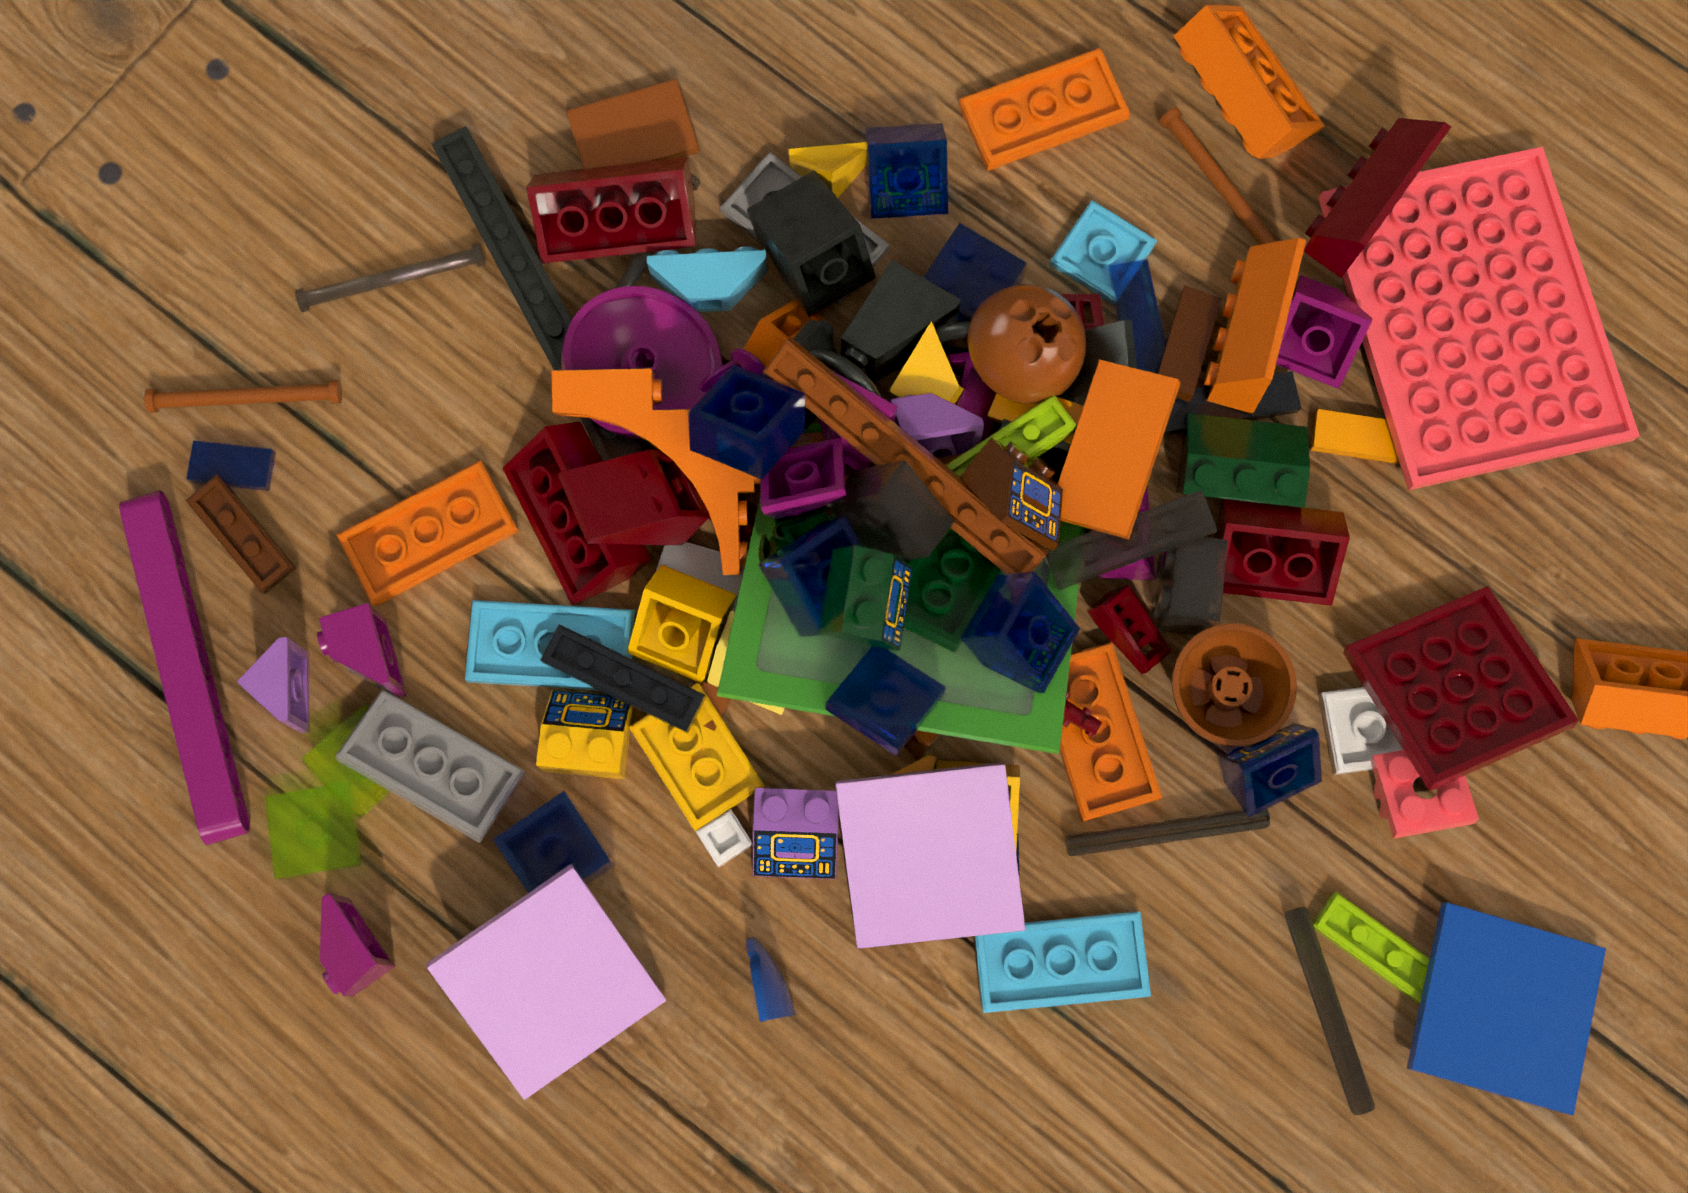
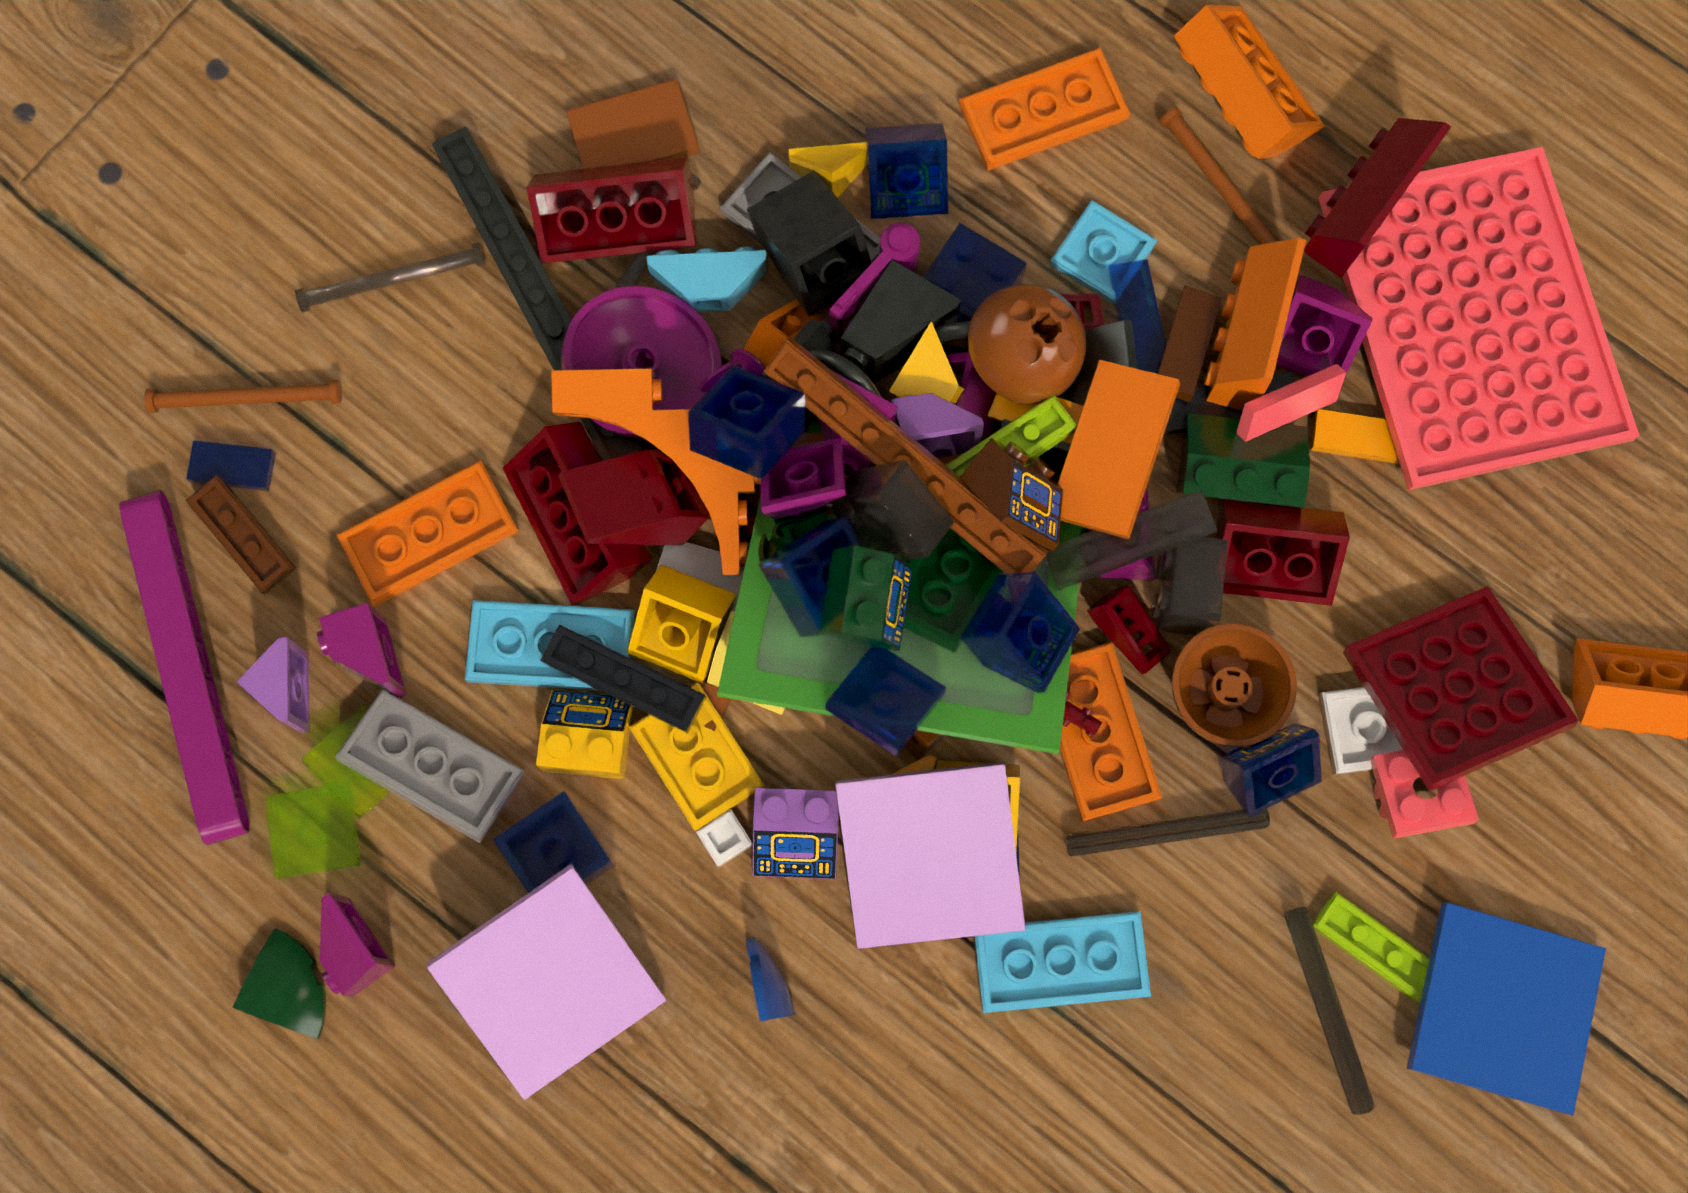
none -> dark green brick [232,928,326,1039]
none -> magenta piece [829,222,920,344]
none -> coral tile [1237,364,1346,442]

